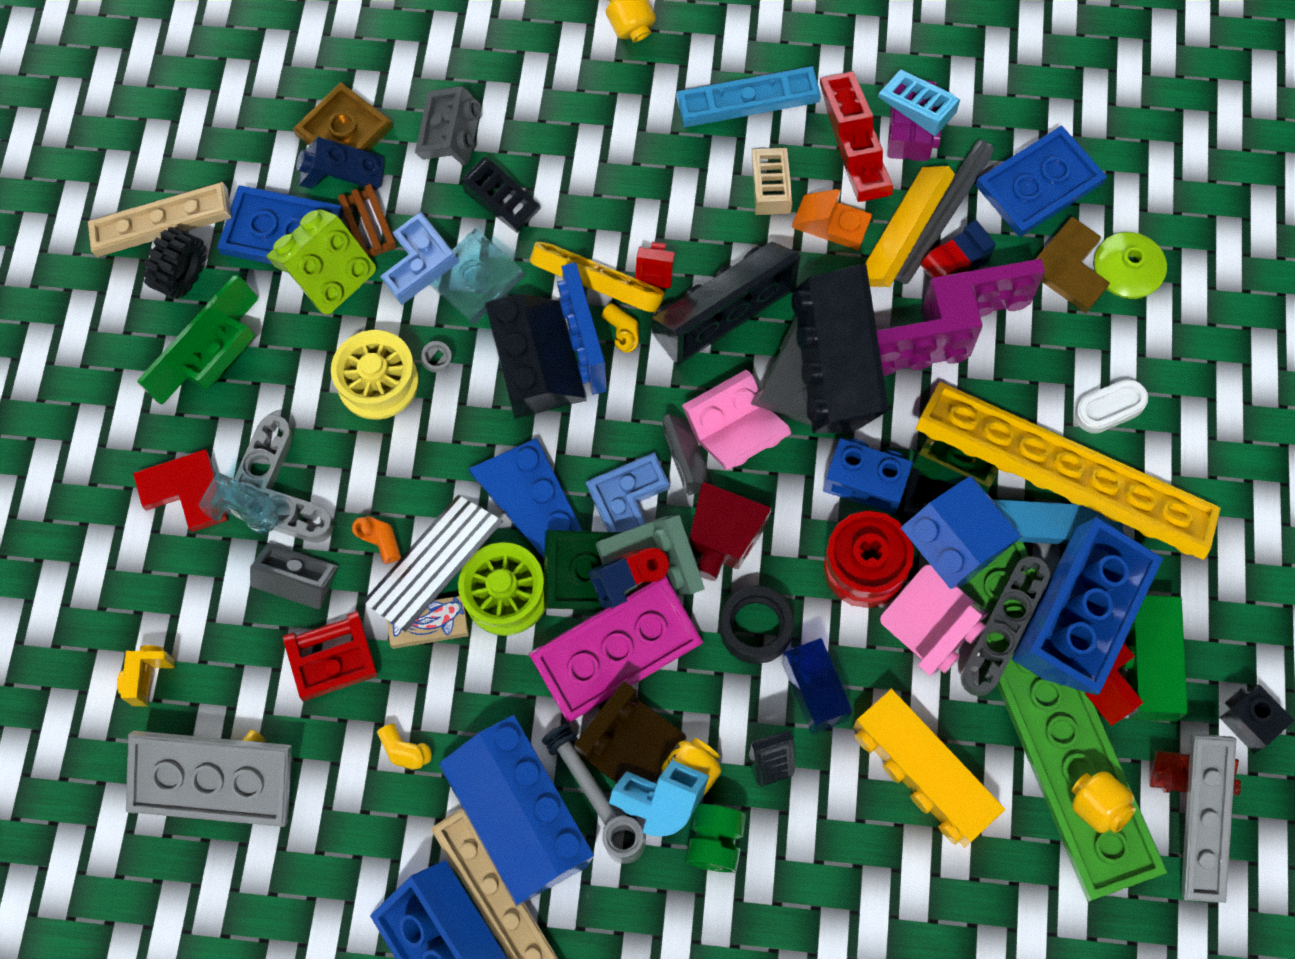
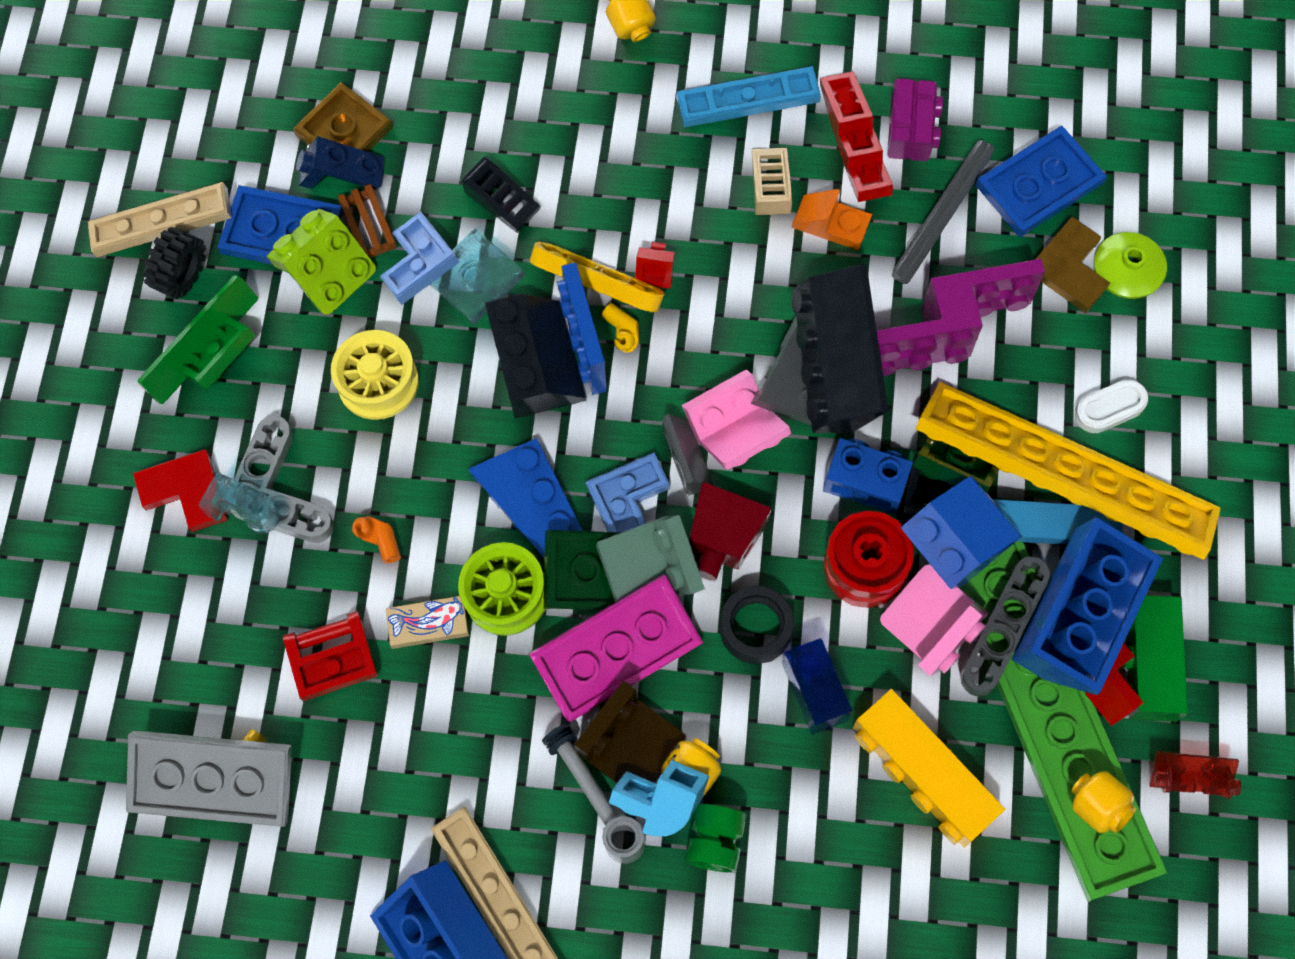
yellow bracket [117,645,175,706] -> none
dark grey slope [250,543,338,609] -> none
sticker [362,495,503,632] -> none
yellow arm [377,723,432,770] -> none
dark grey bracket [415,86,481,165] -> none
light grey hinge [421,341,451,373] -> none
blue slope [439,715,594,907] -> none
leg [587,548,669,608] -> none
black slope [652,241,800,366] -> none
black slope [748,730,795,786] -> none
yellow tile [865,166,955,287] -> none
medium azure slope [878,70,960,136] -> none
leg [921,220,996,278] -> none
light grey tile [1181,734,1237,903] -> none
black brick [1219,684,1295,754] -> none

